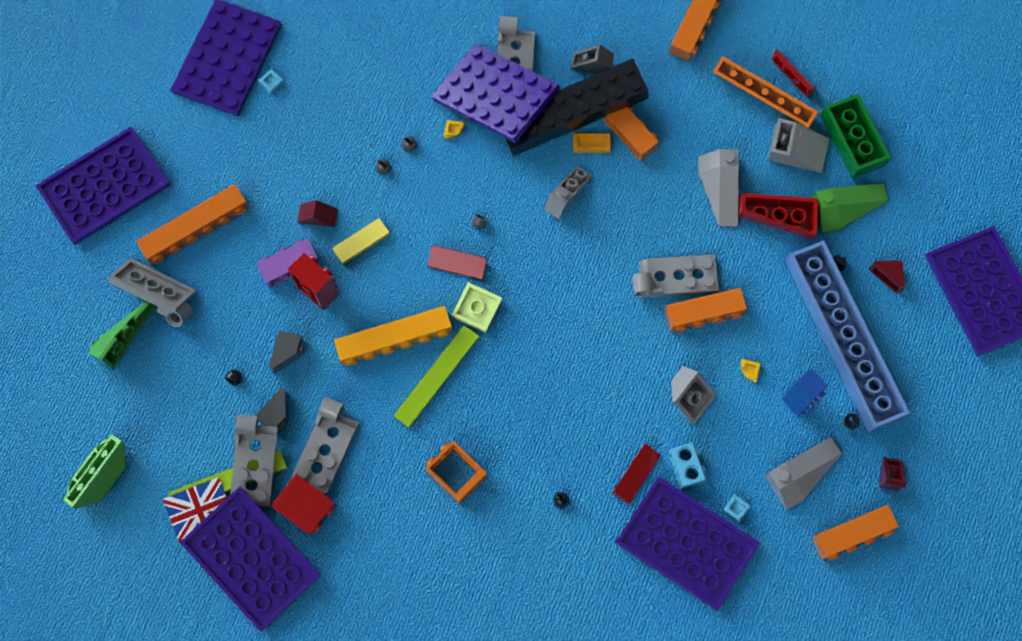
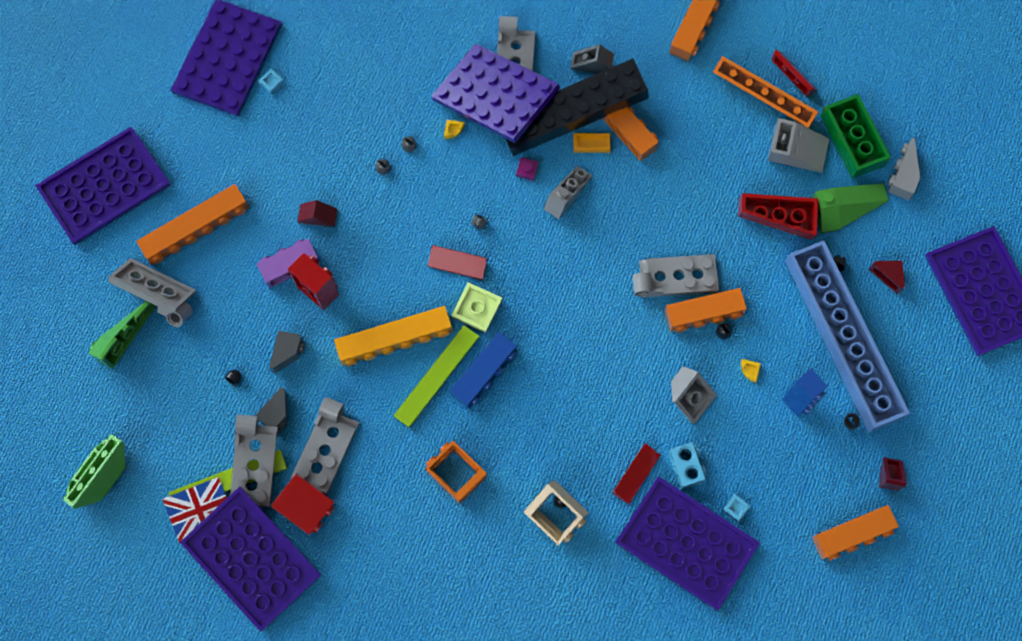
light yellow tile [332,218,390,265] -> none
light grey wedge [698,149,739,227] -> none
light grey wedge [765,437,842,510] -> none
none -> blue brick [450,332,517,409]
none -> magenta plate [516,157,539,181]
none -> tan window [524,480,589,545]
none -> black hinge [716,323,732,339]
none -> light grey slope [888,138,920,200]

